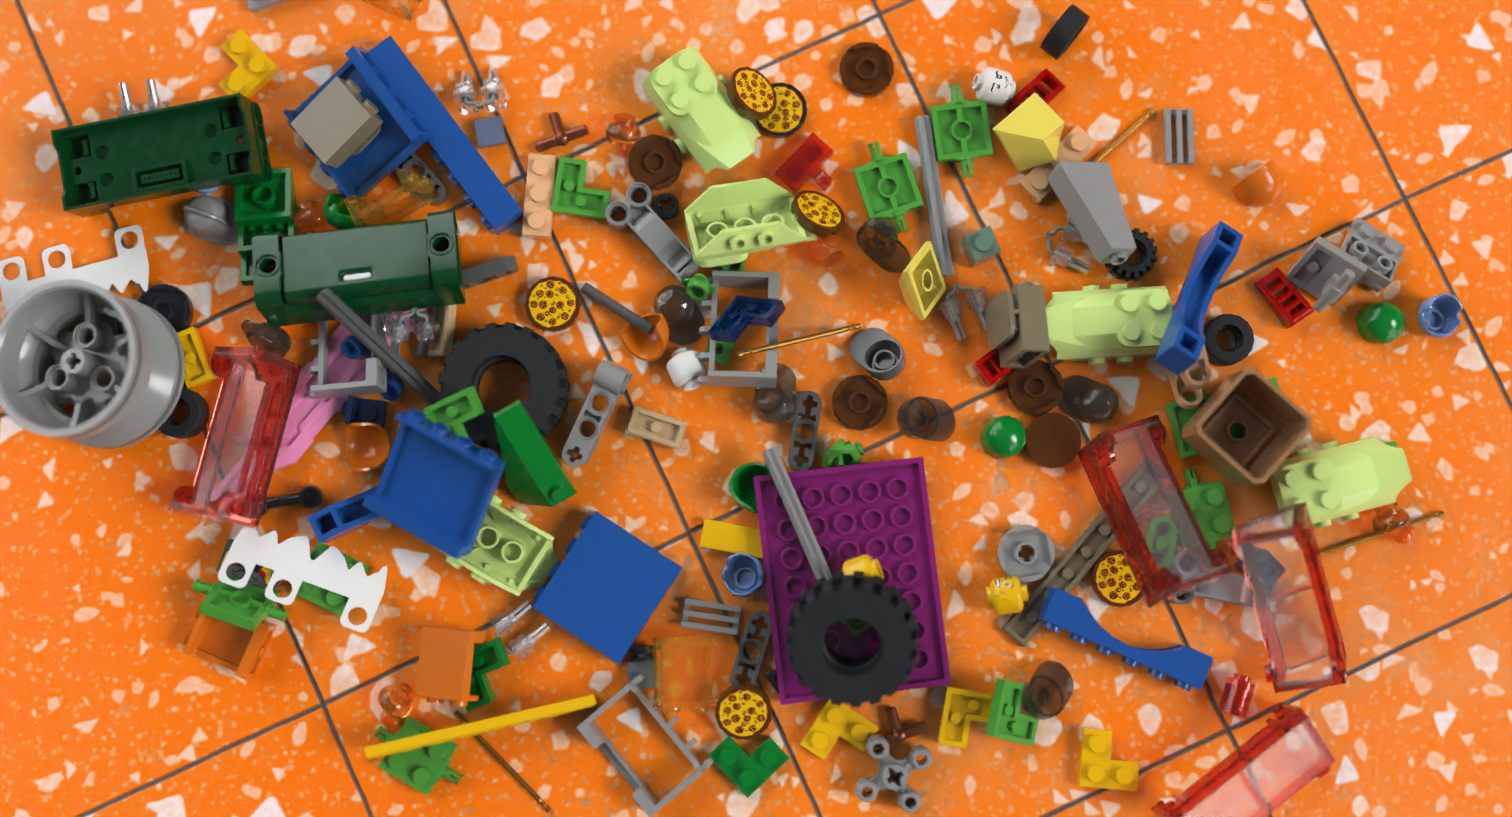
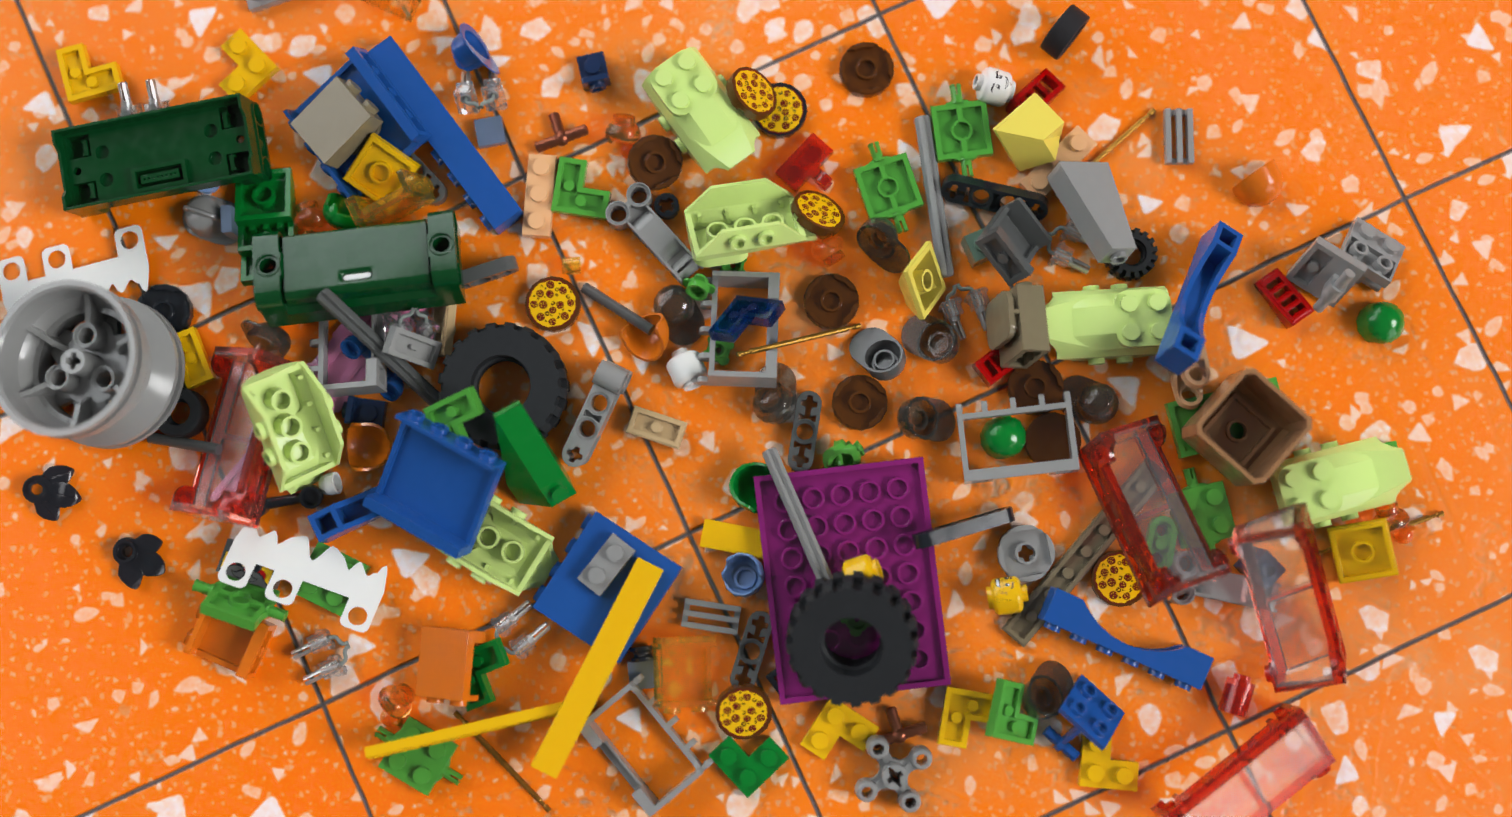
black tyre [1203,313,1254,367] -> none
medium blue hair [1417,293,1463,338] -> none
none -> black plate [22,465,82,521]
none -> yellow plate [55,43,124,105]
none -> black plate [113,534,166,590]
none -> dark grey bar [147,433,223,455]
none -> sand blue tile [220,205,238,240]
none -> yellowish green slope [241,361,344,495]
none -> clear piece [291,628,351,686]
none -> white hinge [318,472,343,495]
none -> yellow tile [343,132,421,212]
none -> light grey plate [382,325,442,370]
none -> blue piece [451,23,500,74]
none -> yellow tile [530,557,664,779]
none -> clear yellow piece [562,257,581,275]
none -> dark blue bracket [576,51,611,93]
none -> light grey plate [577,533,636,596]
none -> reddish brown tile [804,274,859,329]
none -> clear smoke cap [901,314,961,364]
none -> beam [912,506,1015,549]
none -> black beam [941,174,1049,221]
none -> light grey hinge [955,391,1080,484]
none -> dark grey panel [975,197,1052,286]
none -> blue plate [1042,675,1125,762]
none -> yellow tile [1327,517,1399,584]

